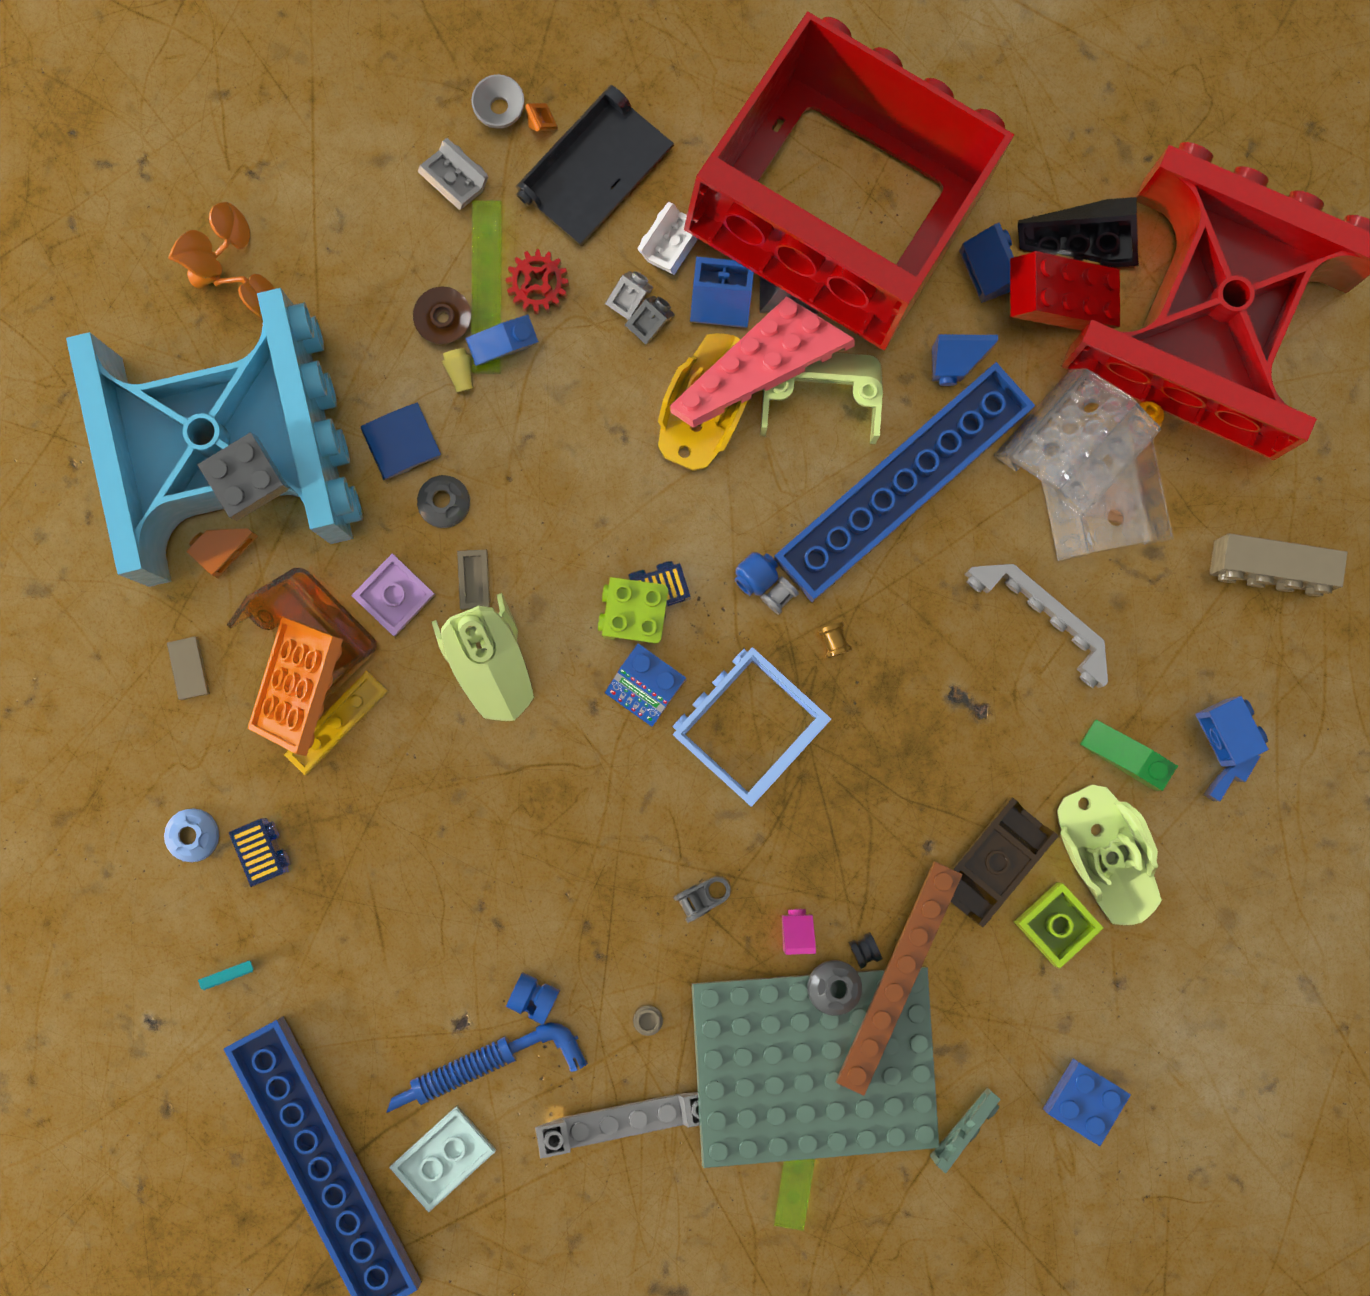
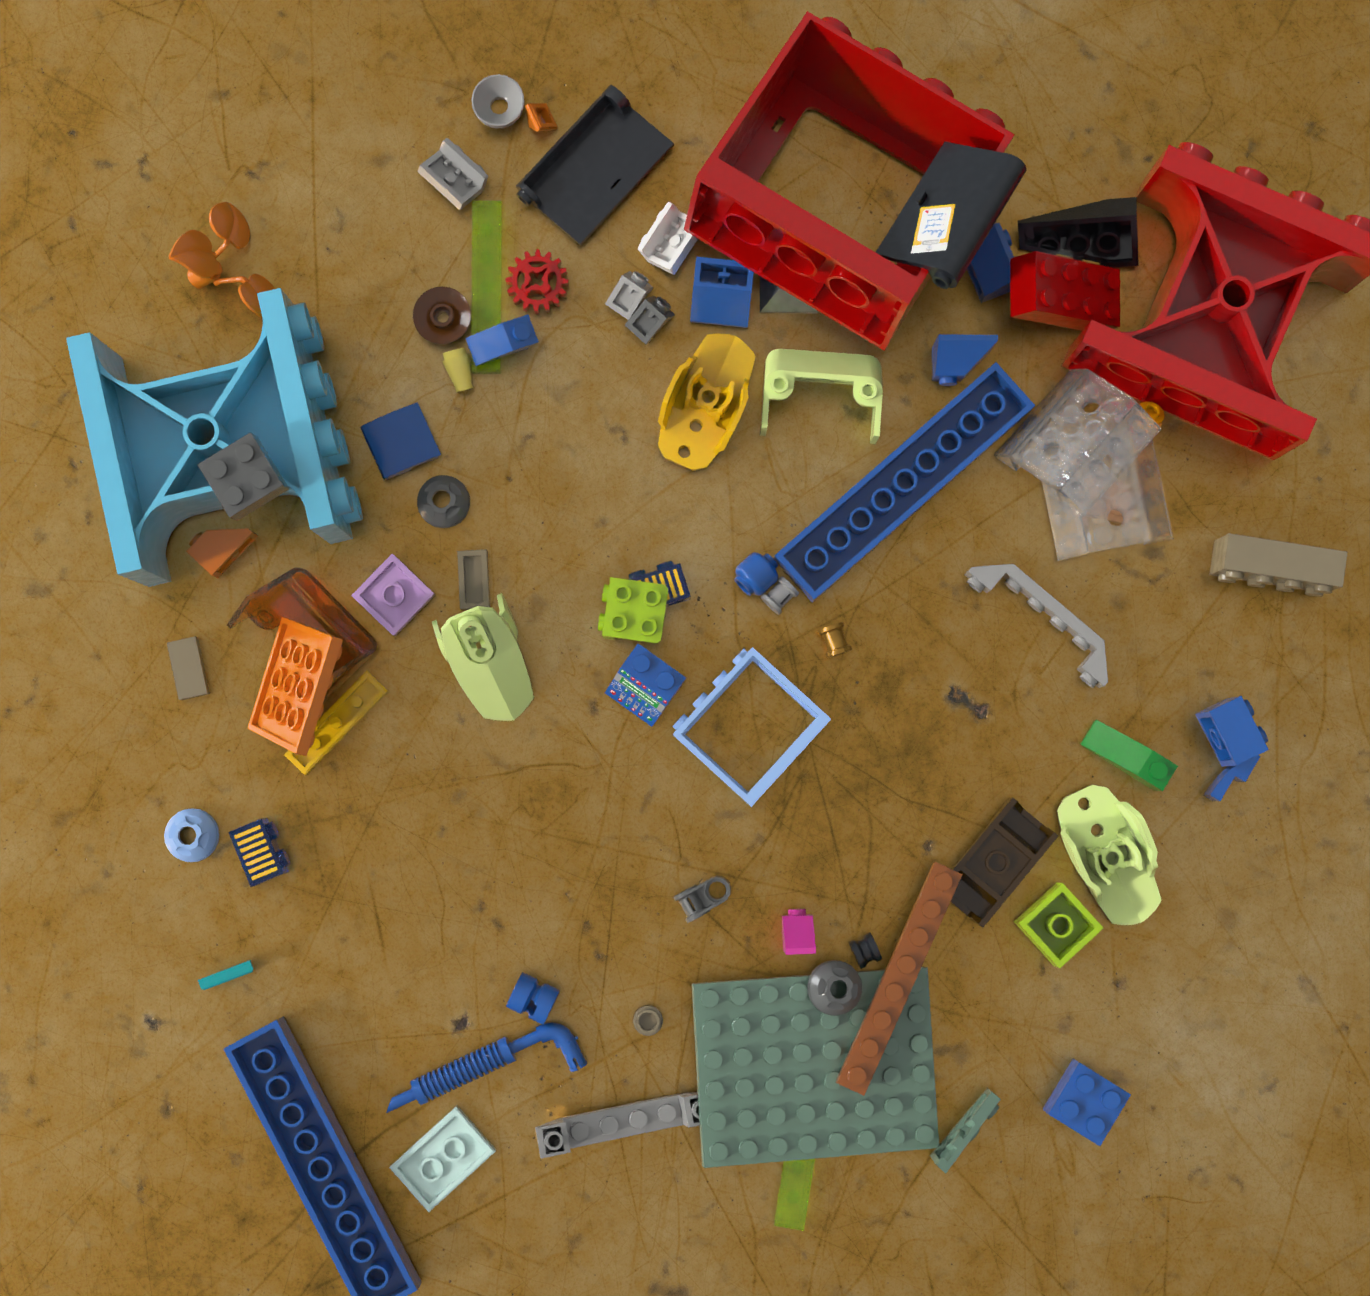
coral wing [670,296,855,428] -> none
none -> black door [876,142,1027,289]

